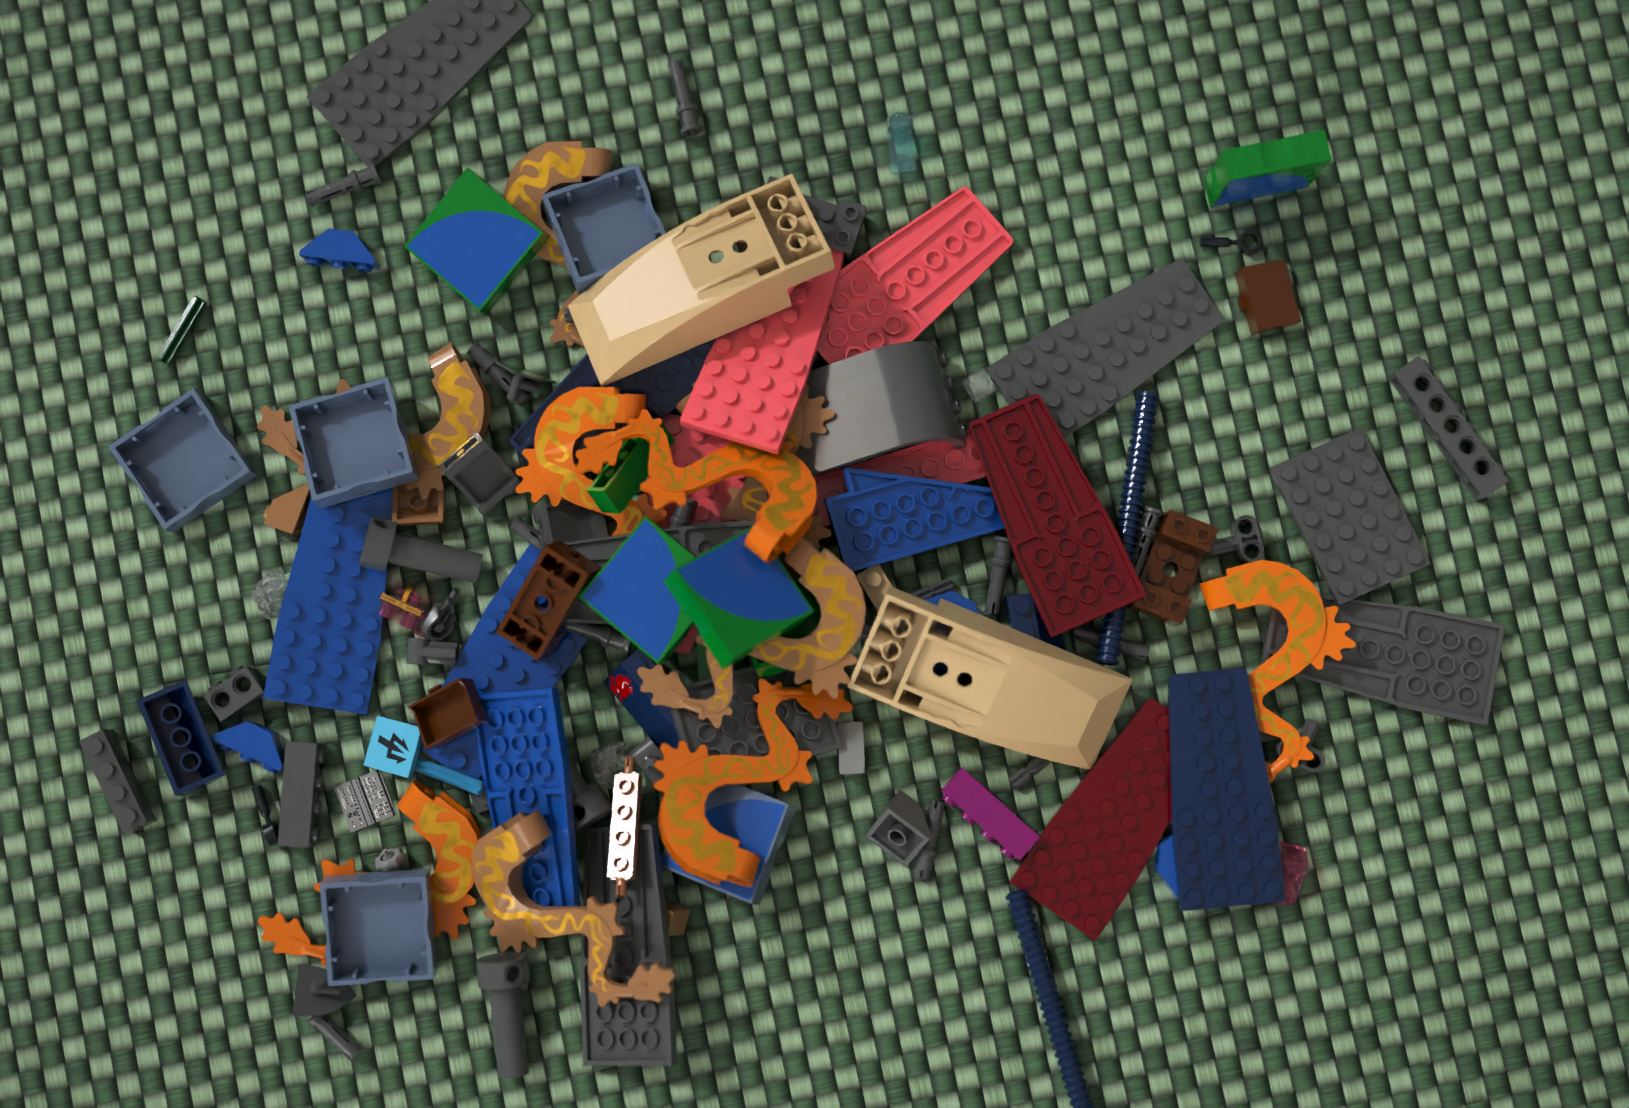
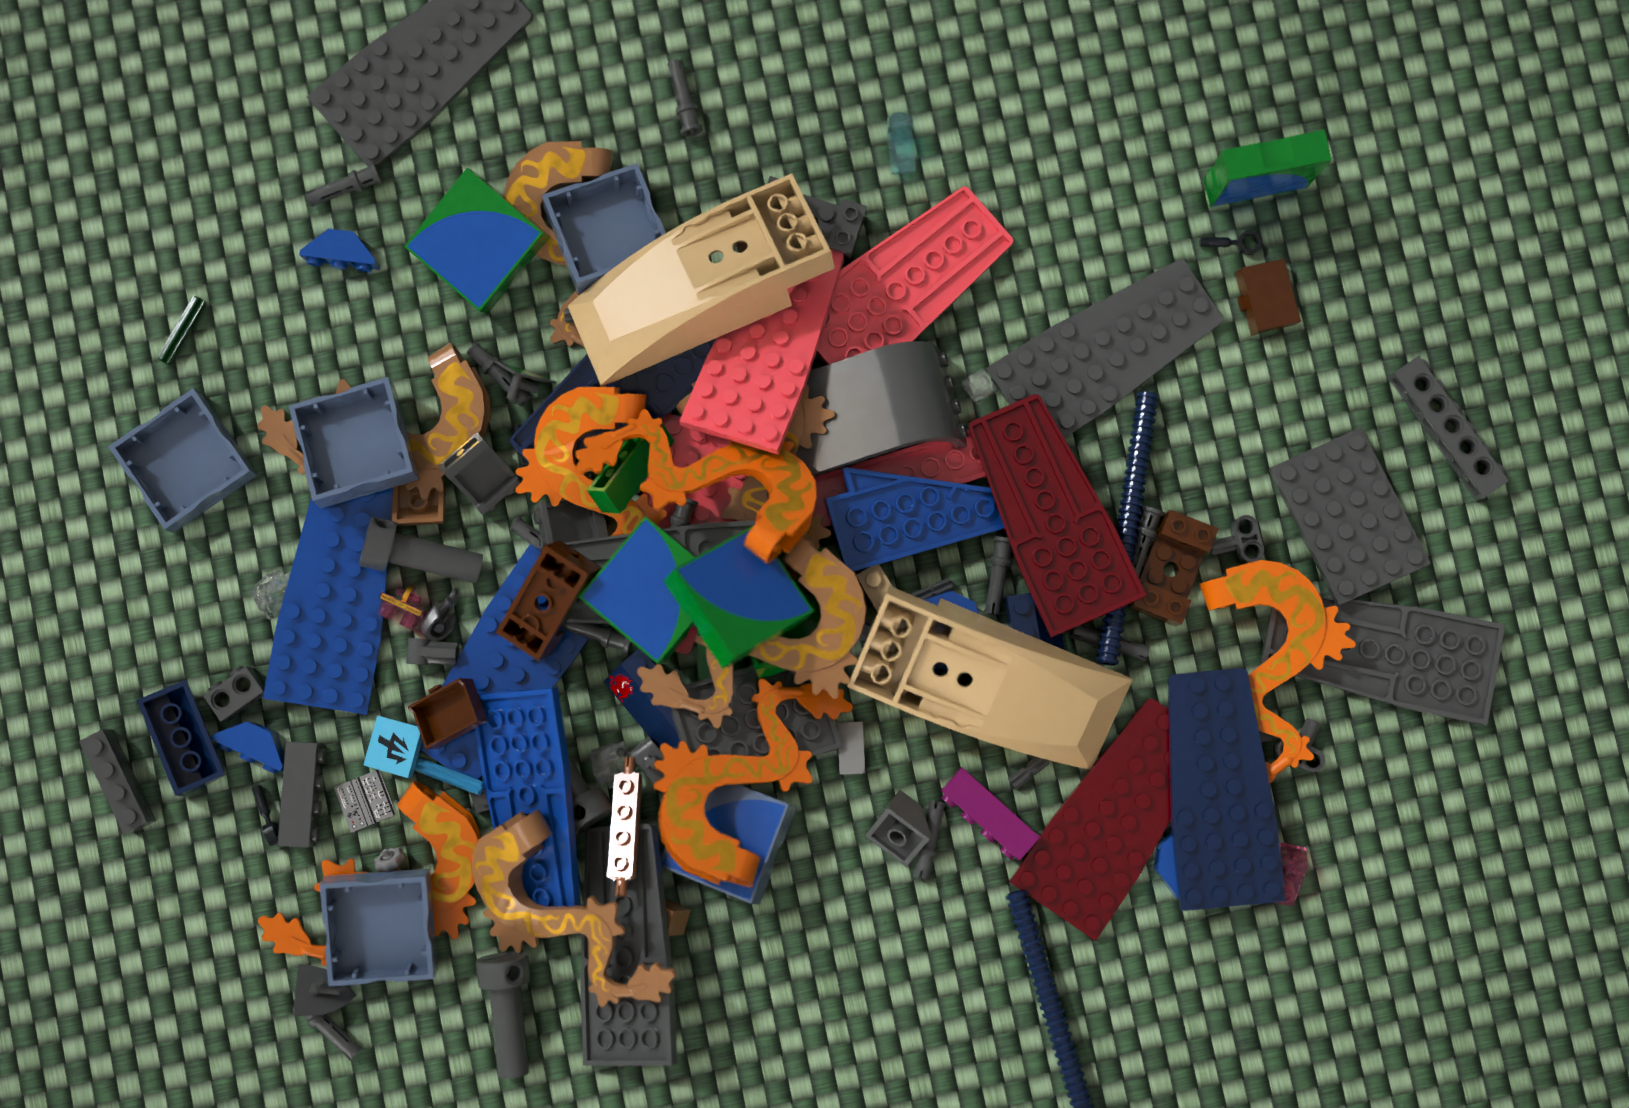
medium nougat slope [263,485,311,537] -> none

